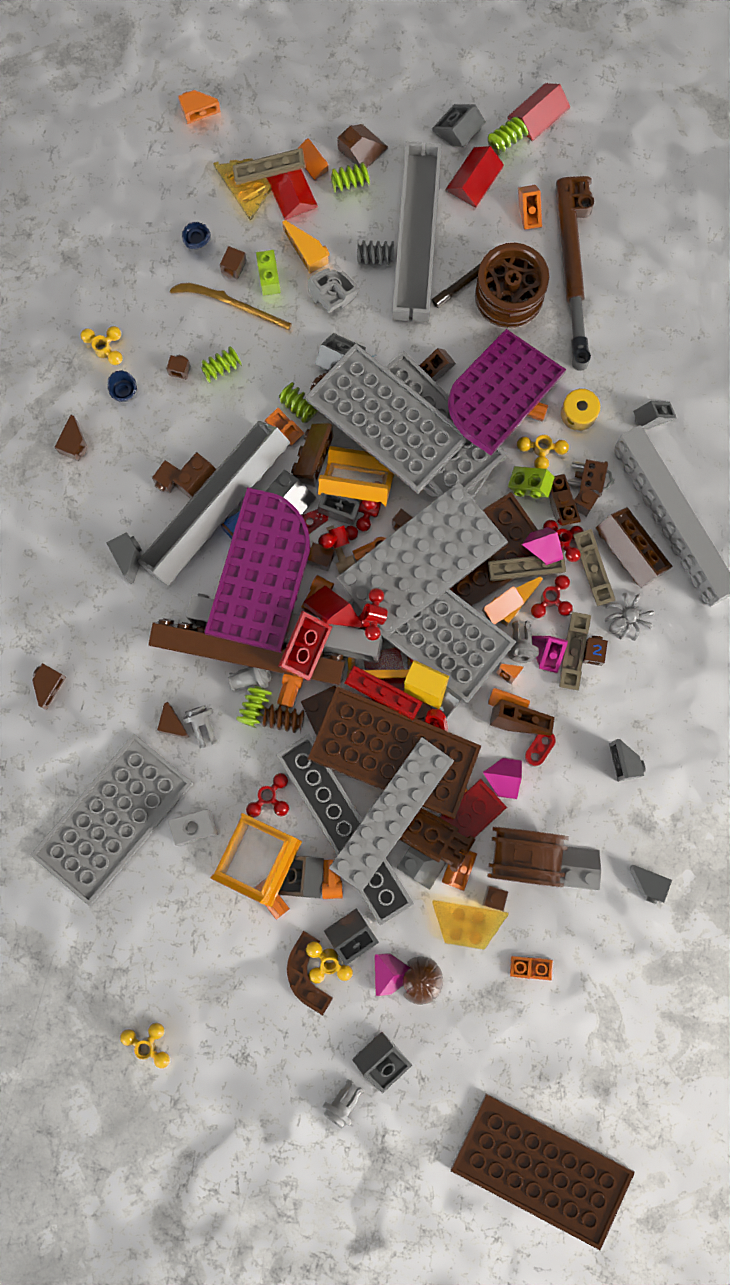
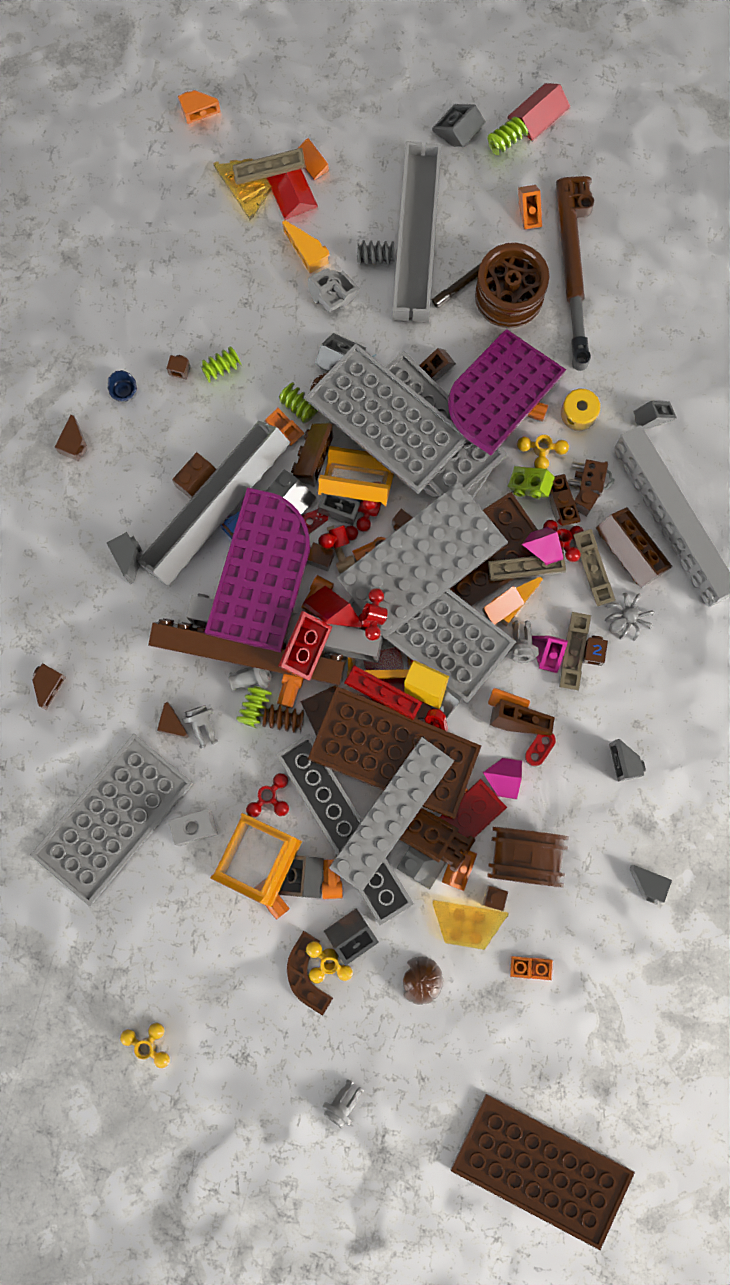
yellow piece [80,326,123,365] -> none
reddish brown brick [152,460,180,493] -> none
pearl gold piece [169,283,292,330] -> none
dark blue hair [182,222,211,250] -> none
reddish brown brick [220,246,247,279] -> none
lime brick [256,250,281,296] -> none
lime piece [331,162,370,193] -> none
reddish brown slope [337,124,388,168] -> none
dark grey slope [352,1032,412,1093] -> none
dark pink slope [375,954,410,996] -> none
red slope [445,146,504,208] -> none
orange slope [497,664,524,684] -> none
red piece [531,575,573,619] -> none
light grey slope [560,847,601,890] -> none

